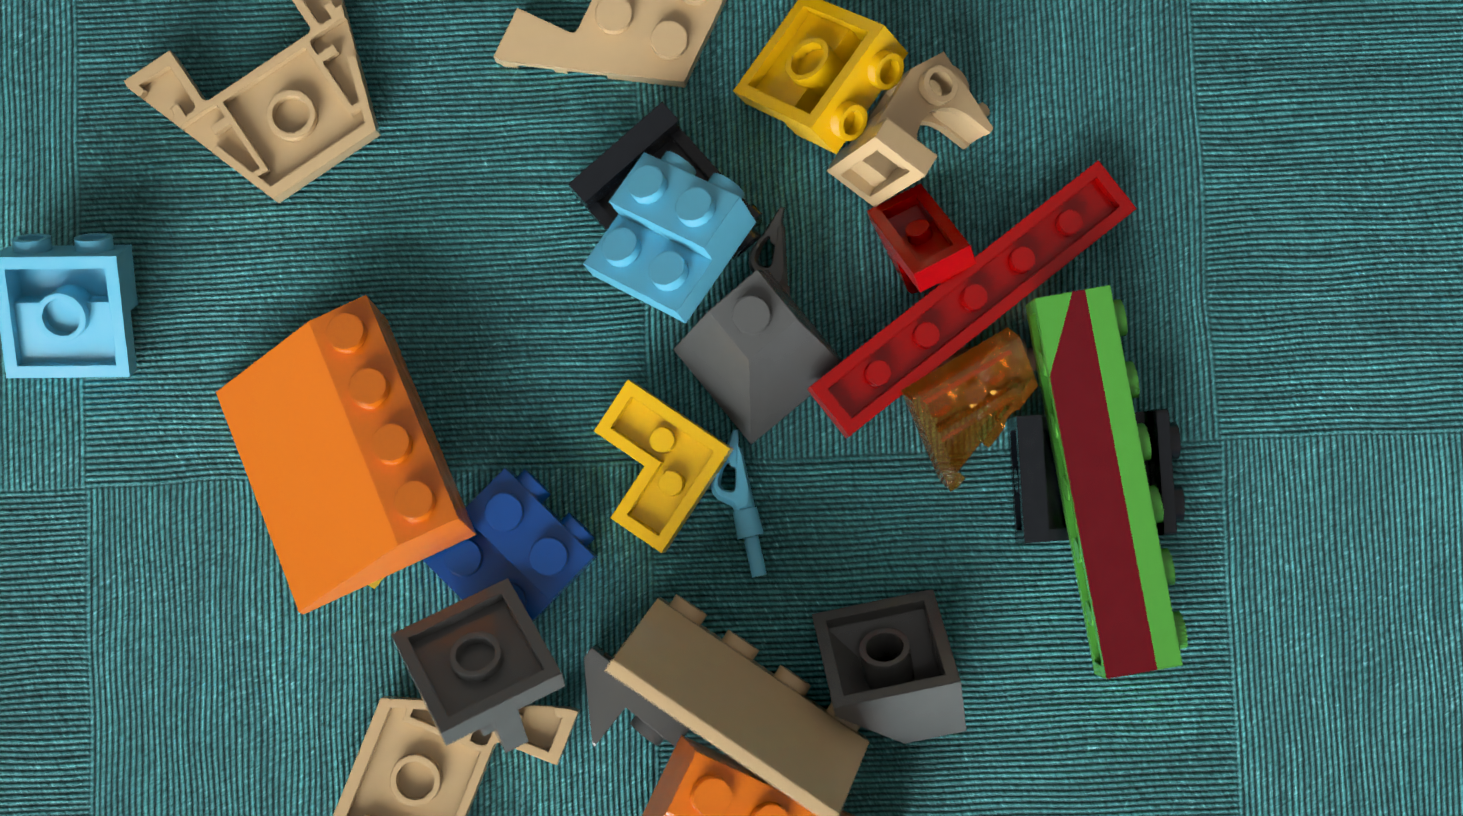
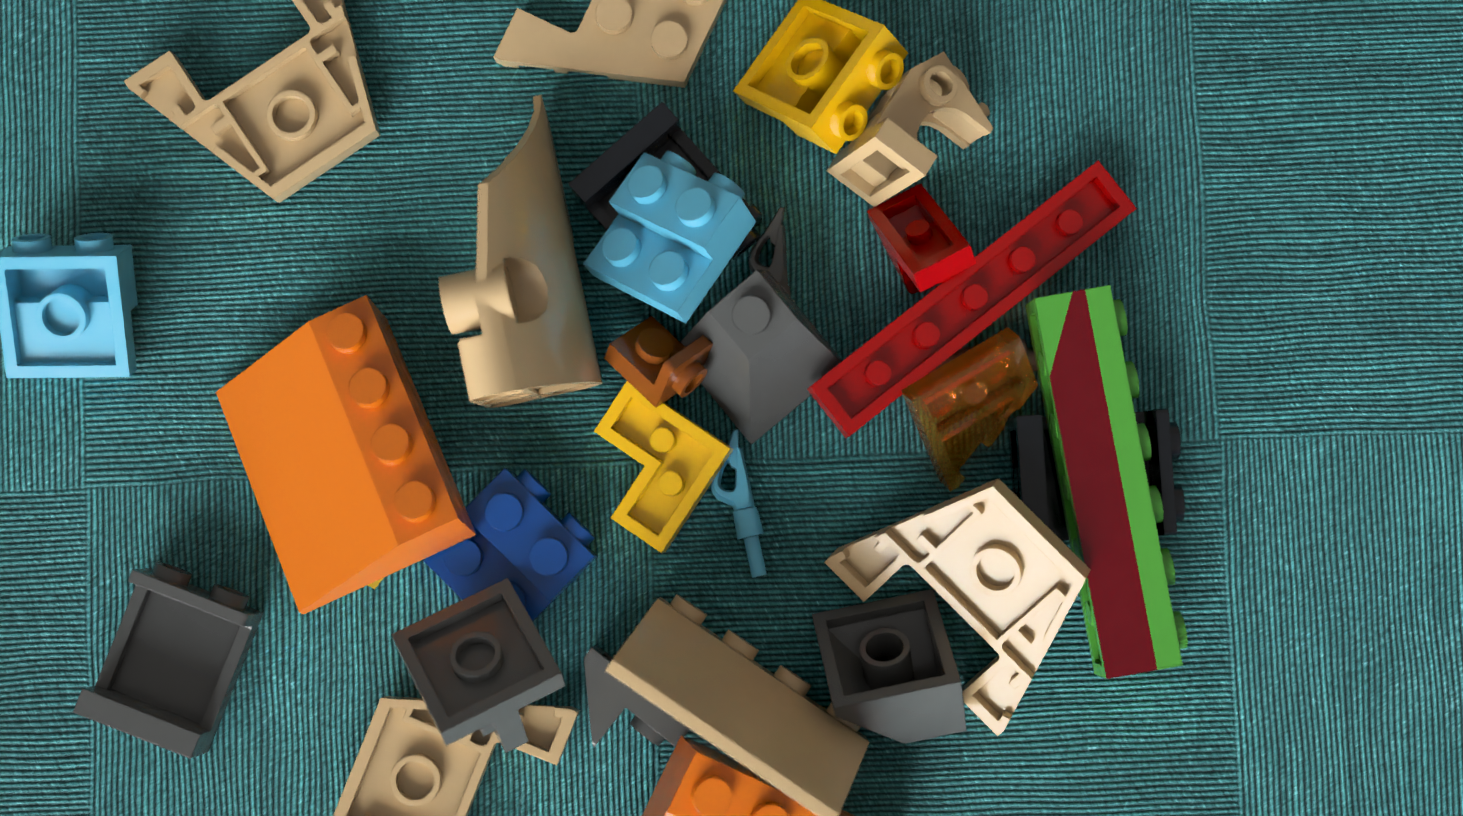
none -> dark grey panel [73,561,264,759]
none -> tan panel [438,95,603,408]
none -> dark orange bracket [604,316,713,408]
none -> wing [824,478,1091,736]

